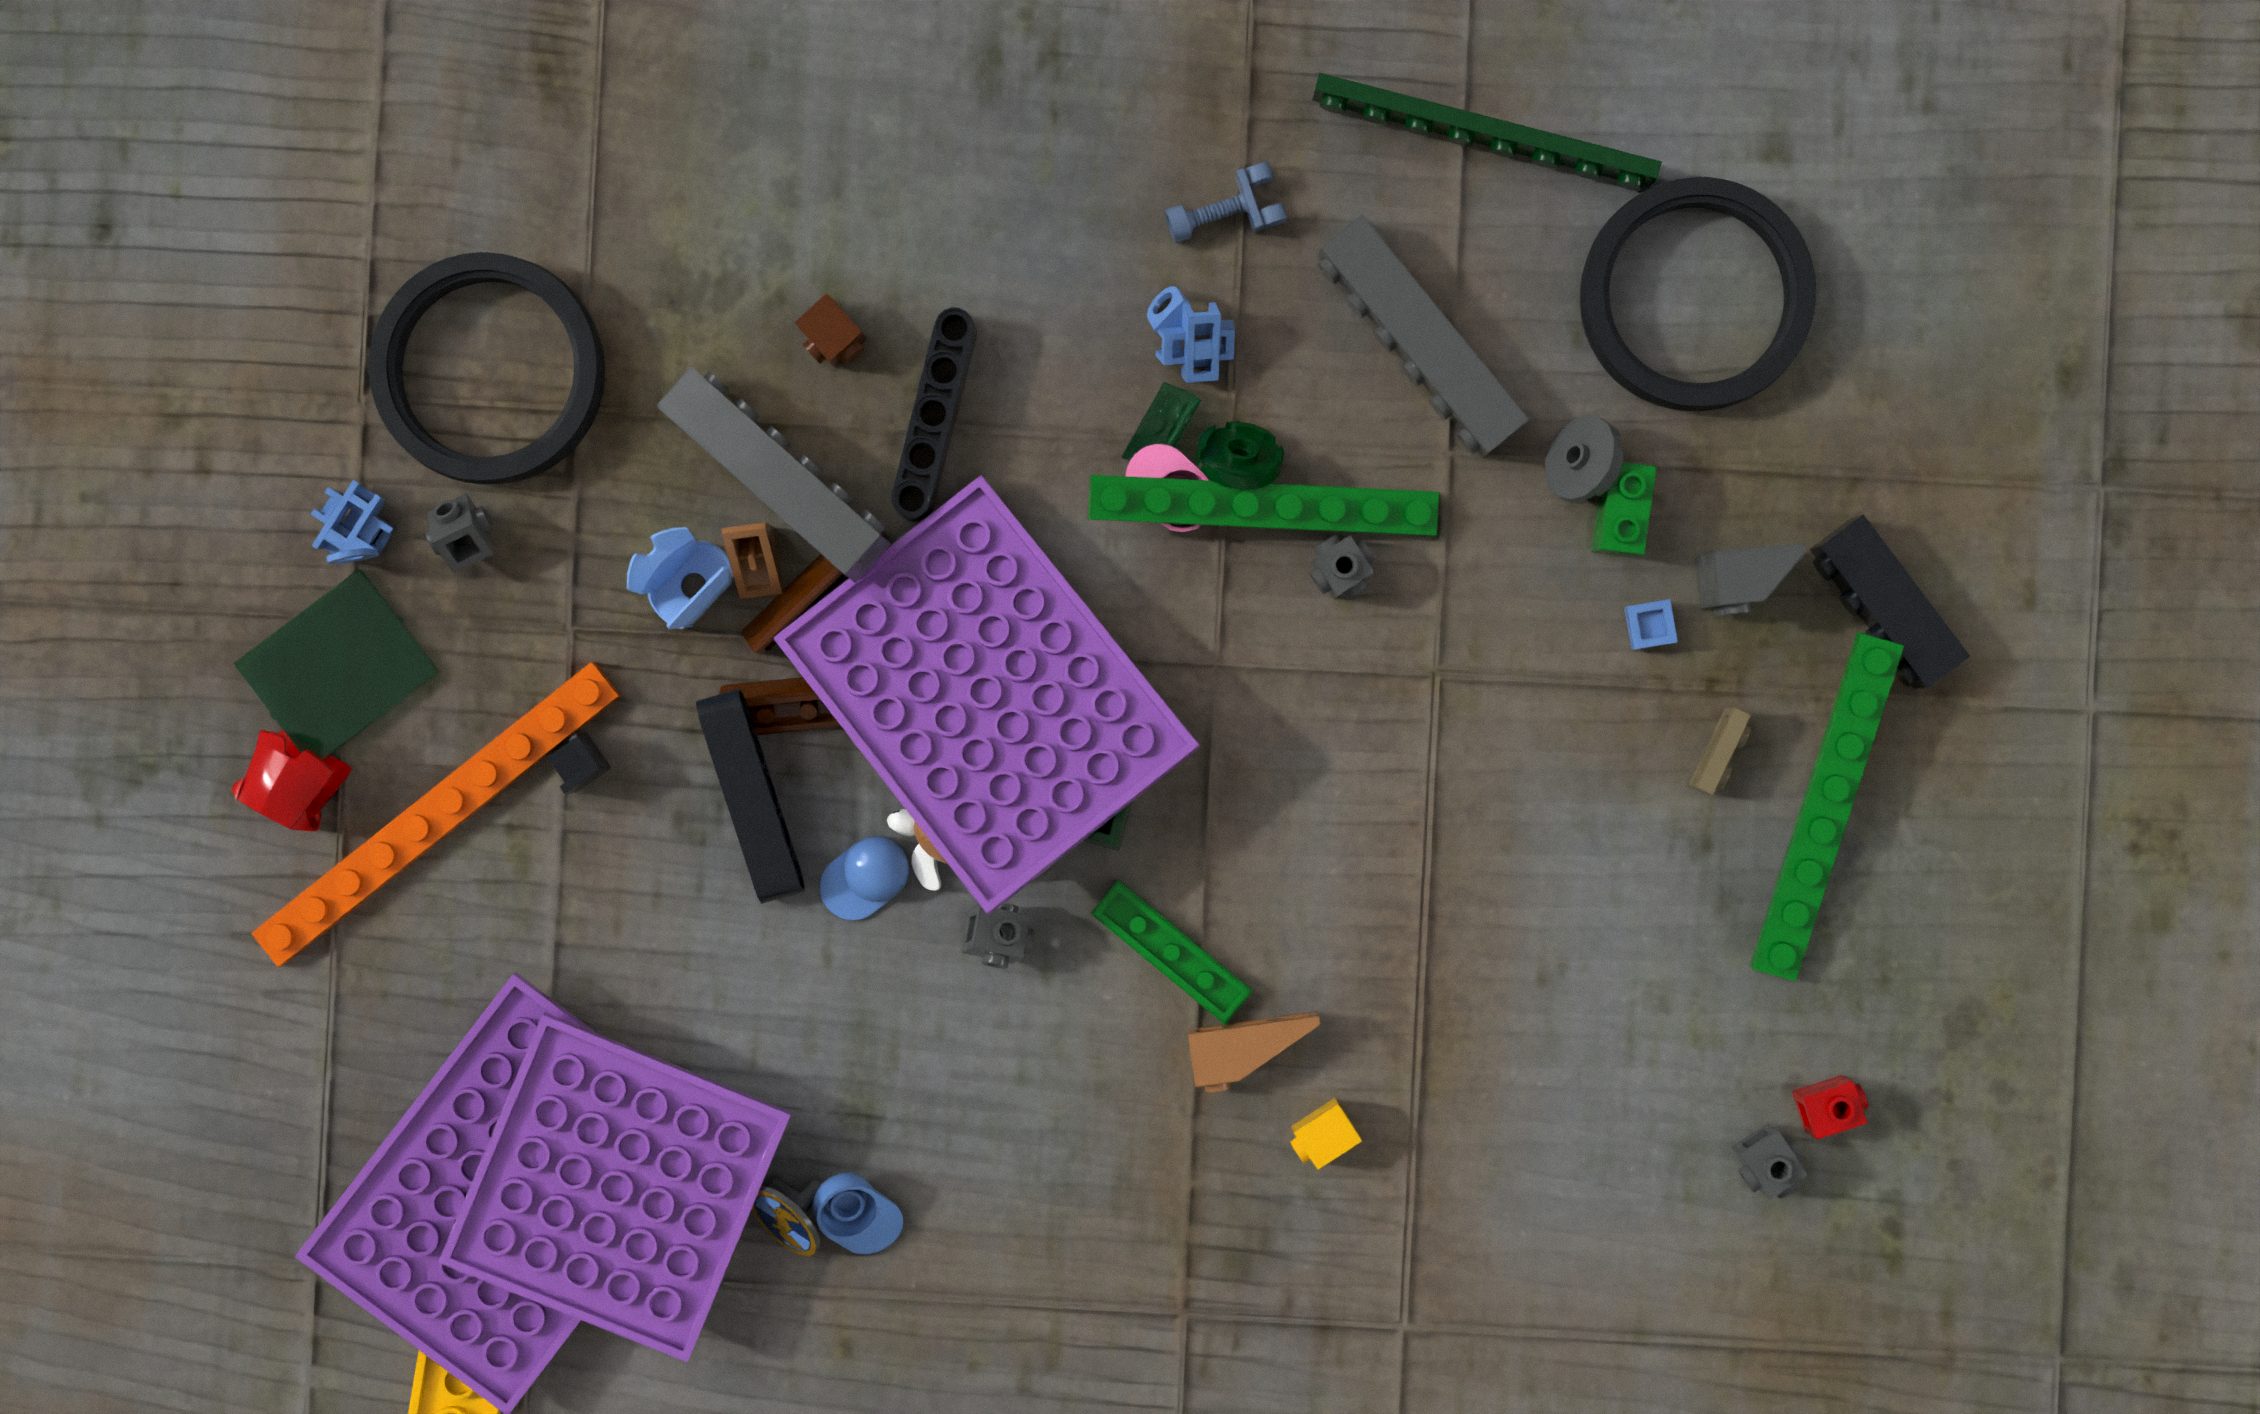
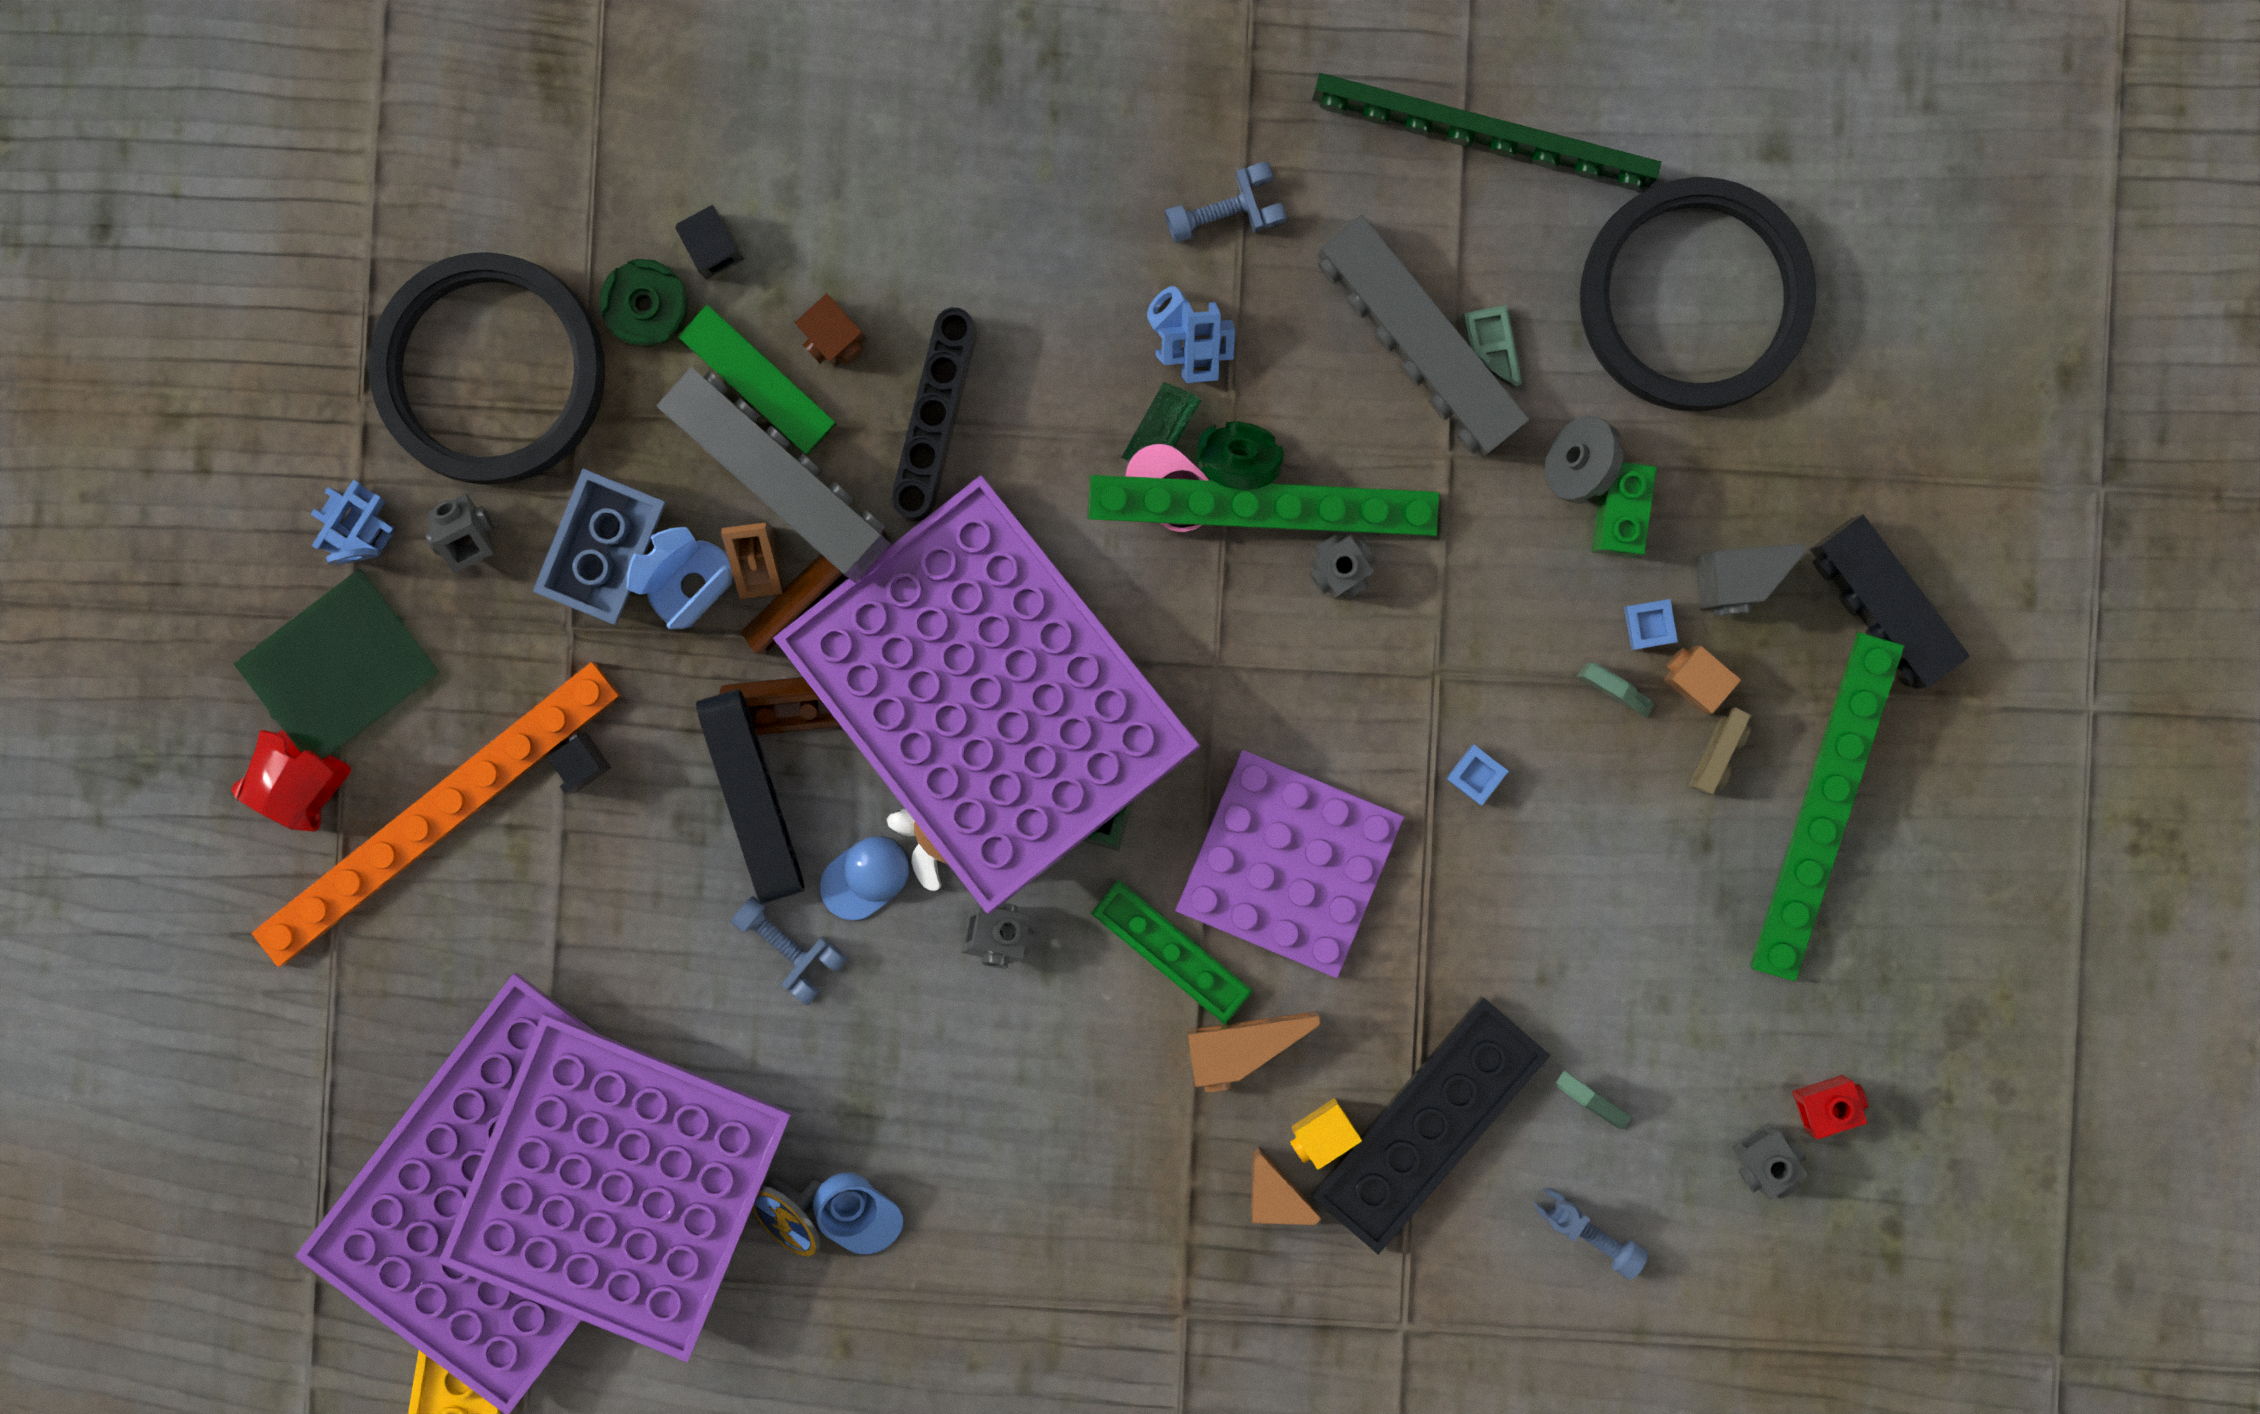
none -> sand blue slope [533,468,666,625]
none -> dark green plate [599,259,688,347]
none -> black panel [675,205,744,280]
none -> green tile [678,305,837,456]
none -> sand blue bar [730,895,848,1006]
none -> medium lavender plate [1175,750,1404,978]
none -> medium nougat slope [1251,1147,1321,1225]
none -> black plate [1311,996,1550,1255]
none -> medium blue plate [1445,744,1509,806]
none -> sand green tile [1462,305,1522,388]
none -> sand blue bar [1534,1188,1648,1280]
none -> sand green tile [1556,1071,1632,1130]
none -> sand green tile [1576,662,1654,718]
none -> medium nougat brick [1664,646,1741,714]

